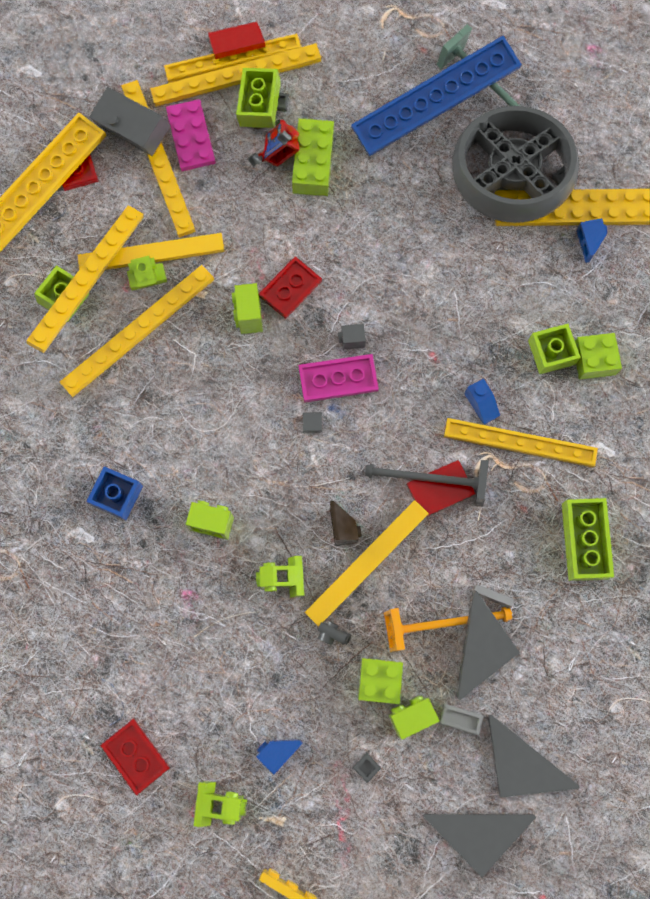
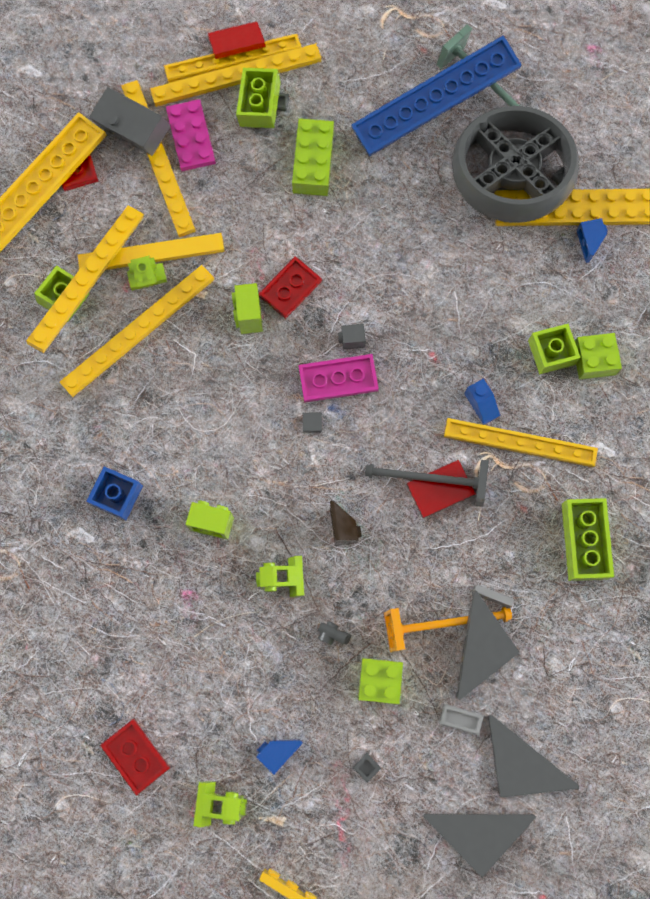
torso [248,119,300,167] -> none
yellow tile [305,500,429,627] -> none
lime brick [388,695,439,740] -> none

